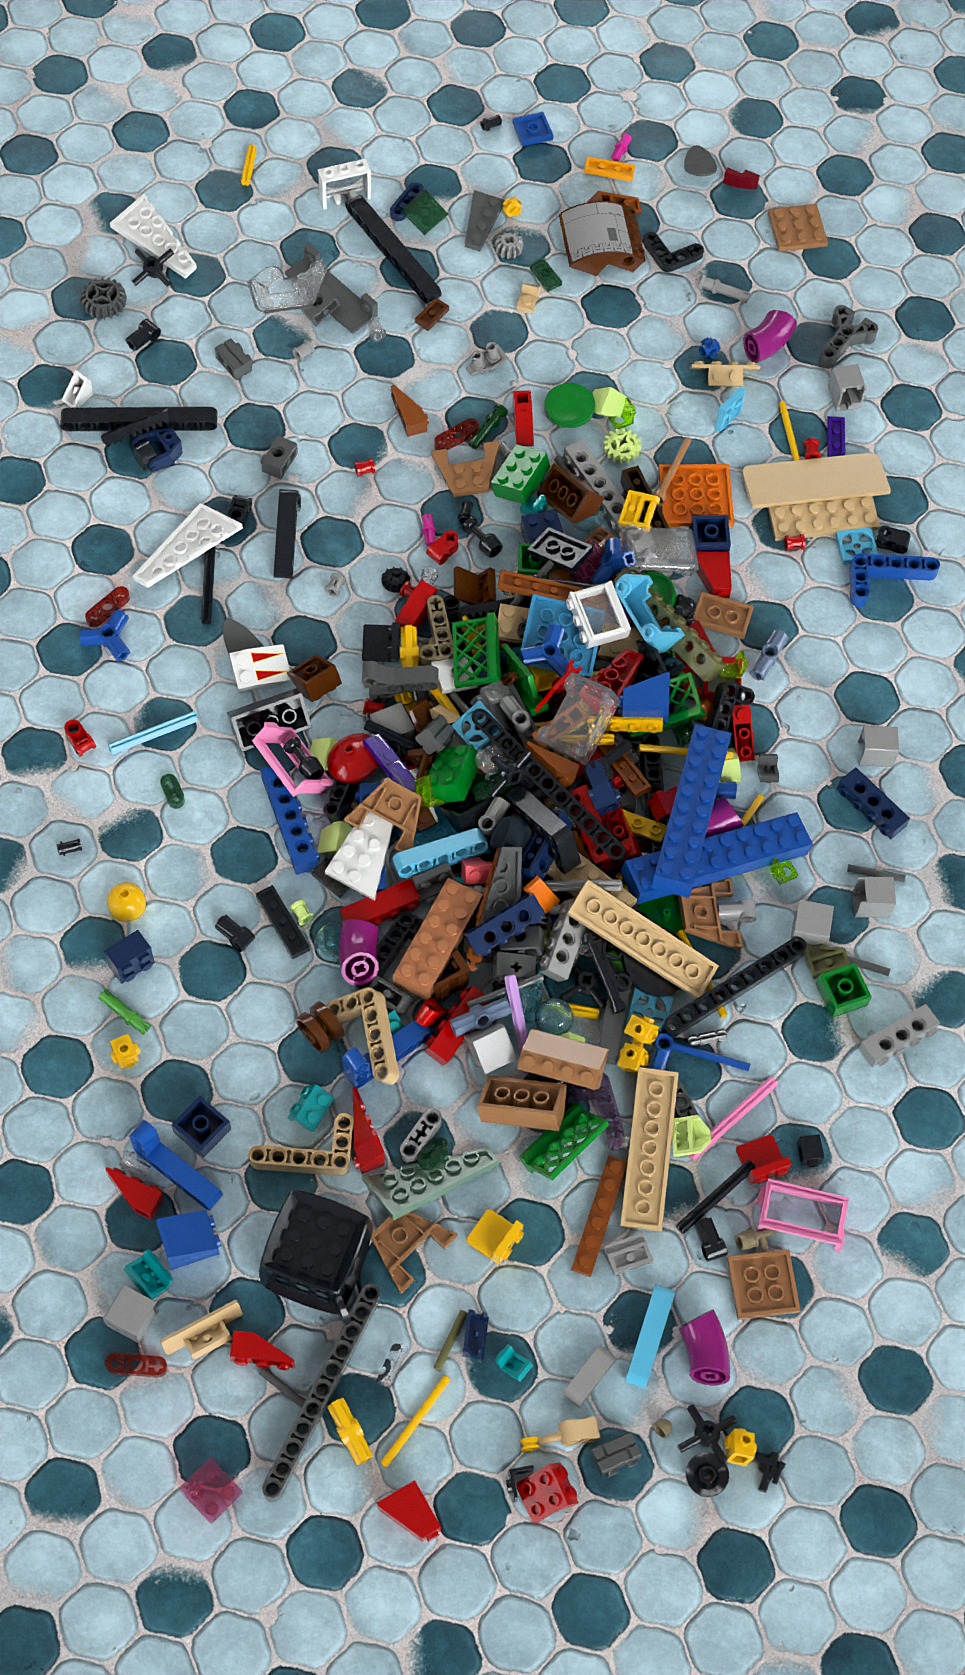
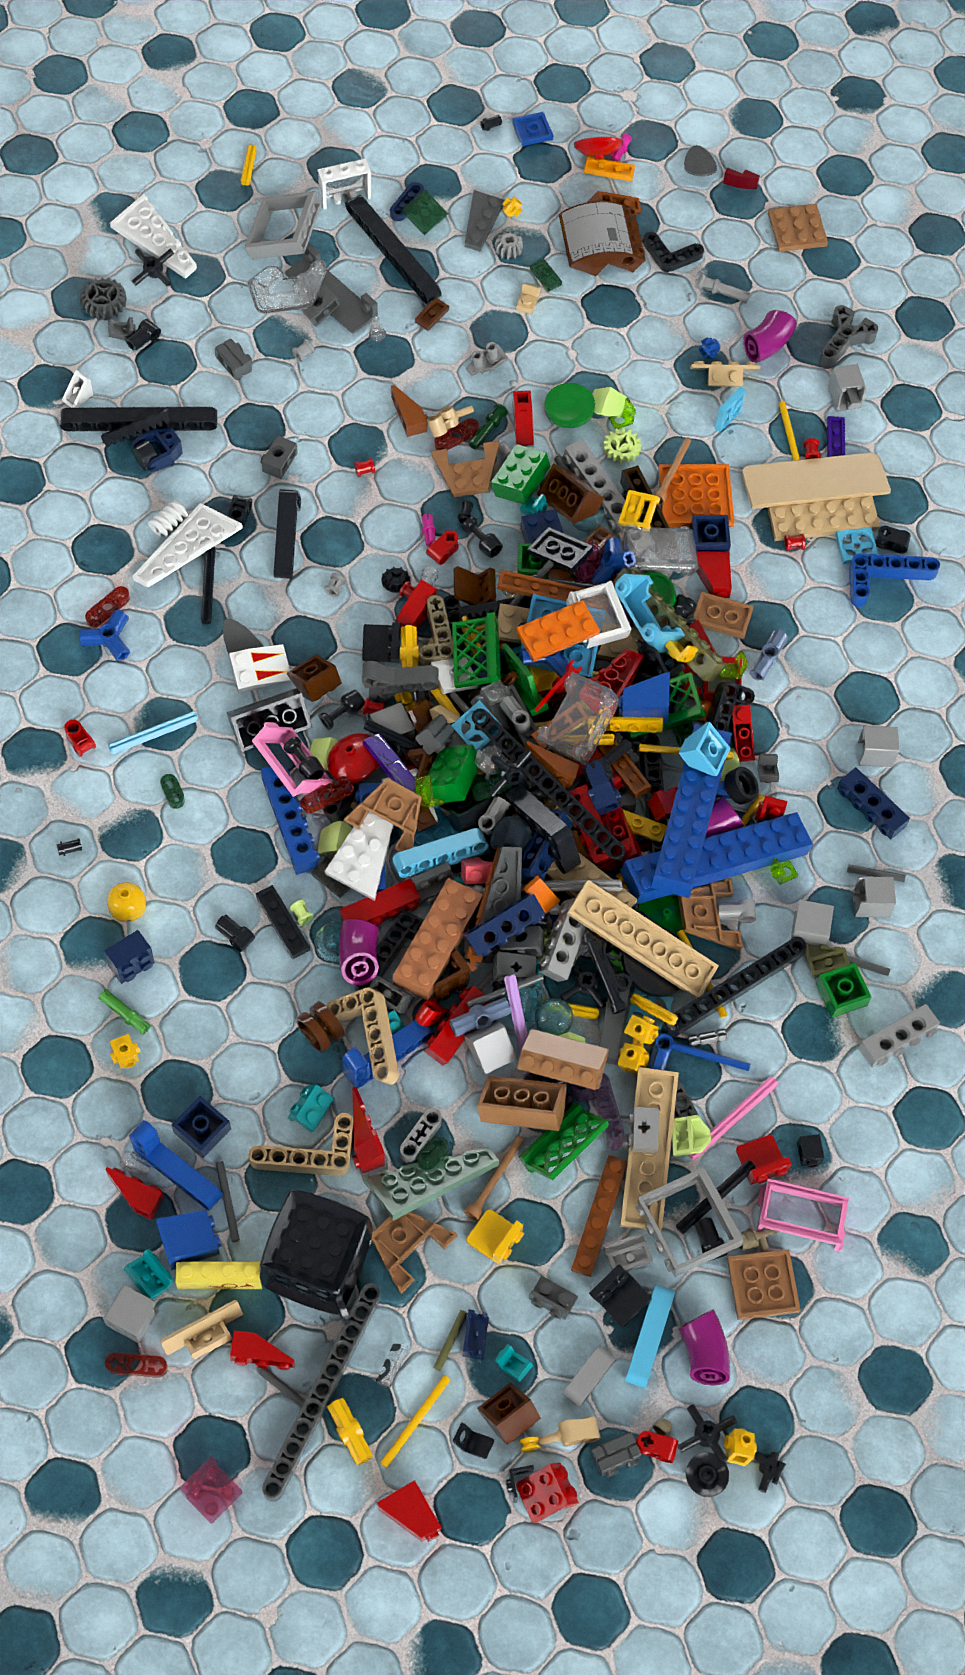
none -> dark grey bracket [108,317,136,340]
none -> white piece [148,499,188,536]
none -> light yellow brick [175,1262,262,1289]
none -> dark grey bar [216,1161,240,1242]
none -> light grey window [245,191,322,259]
none -> clear red beam [300,777,354,814]
none -> black piece [319,689,365,730]
none -> tan beam [427,405,474,437]
none -> black bracket [453,1423,495,1459]
none -> medium nougat piece [464,1136,523,1221]
none -> reddish brown slope [477,1382,541,1445]
none -> orange plate [516,600,600,662]
none -> dark grey bracket [529,1275,578,1320]
none -> red dish [574,137,623,160]
none -> black bracket [589,1264,652,1328]
none -> light grey brick [628,1107,659,1153]
none -> yellow axle [630,993,678,1025]
none -> light grey window [635,1167,743,1277]
none -> red piece [636,1431,679,1463]
none -> yellow bracket [665,640,698,663]
none -> medium azure slope [679,722,730,776]
none -> black tyre [724,767,759,805]
none -> red bracket [754,796,788,823]

